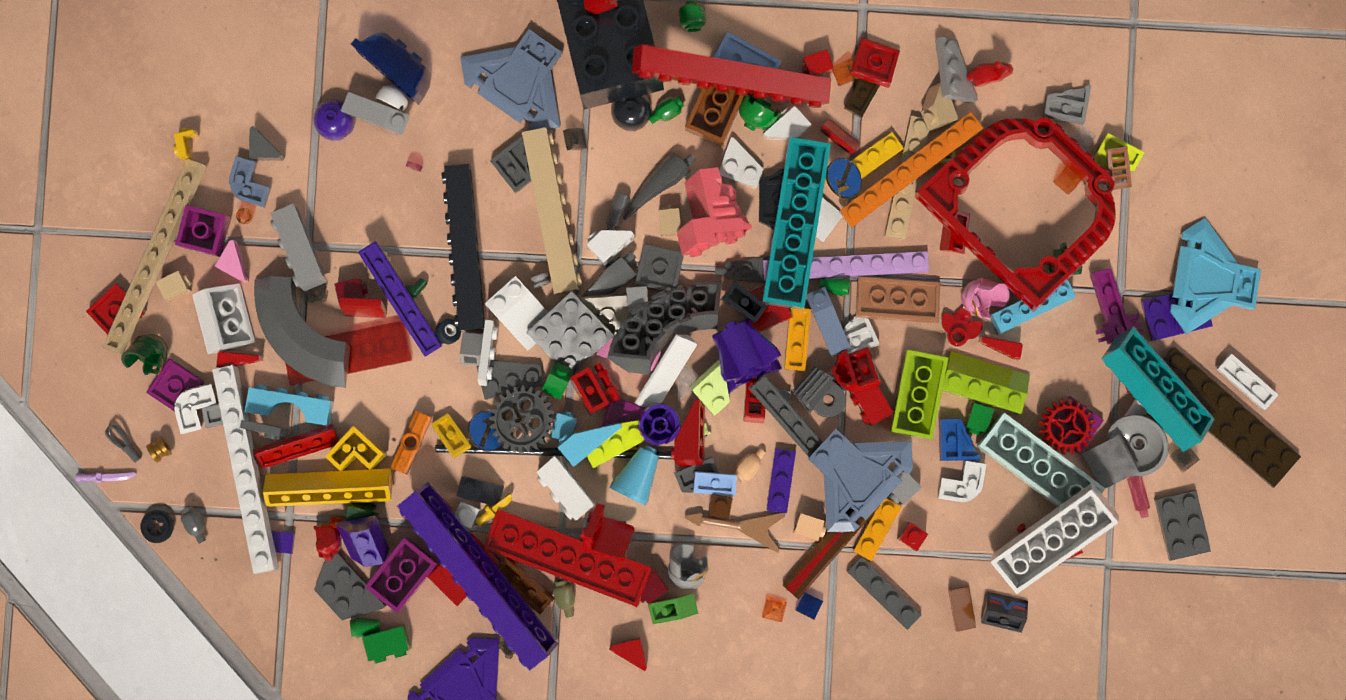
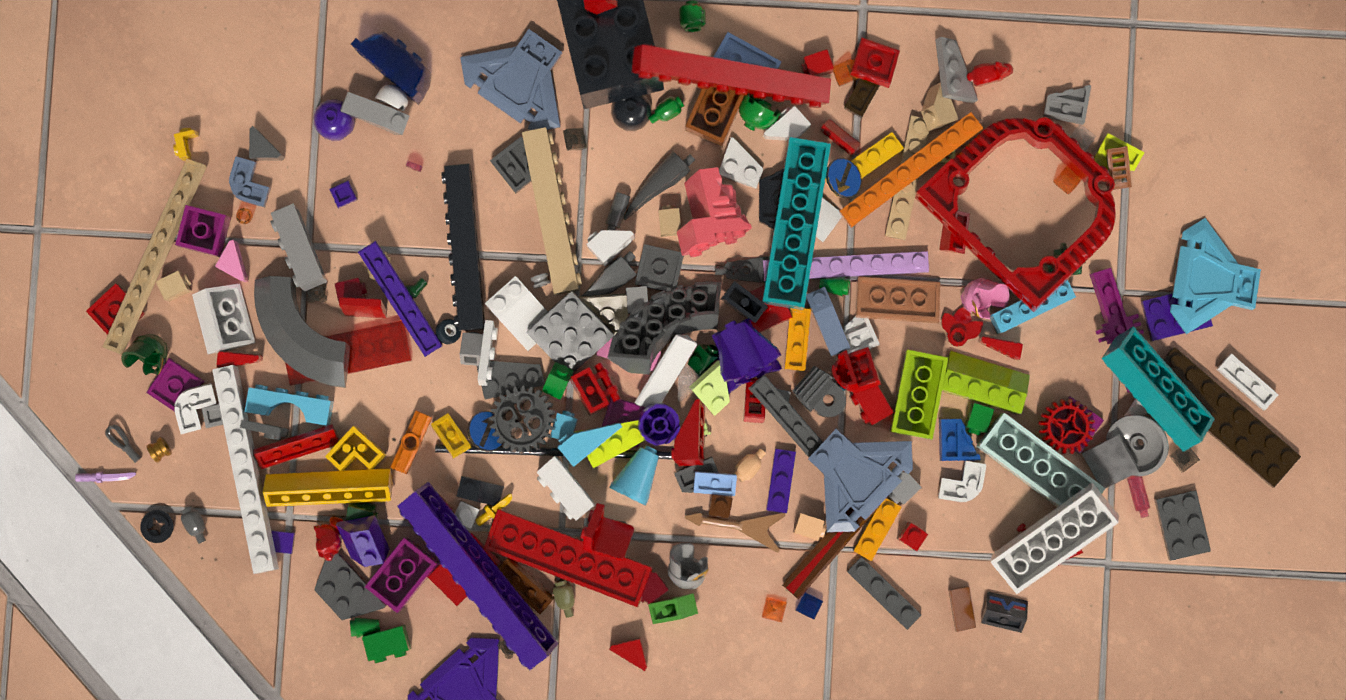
none -> dark purple tile [329,181,357,208]
none -> dark green bracket [687,344,720,377]

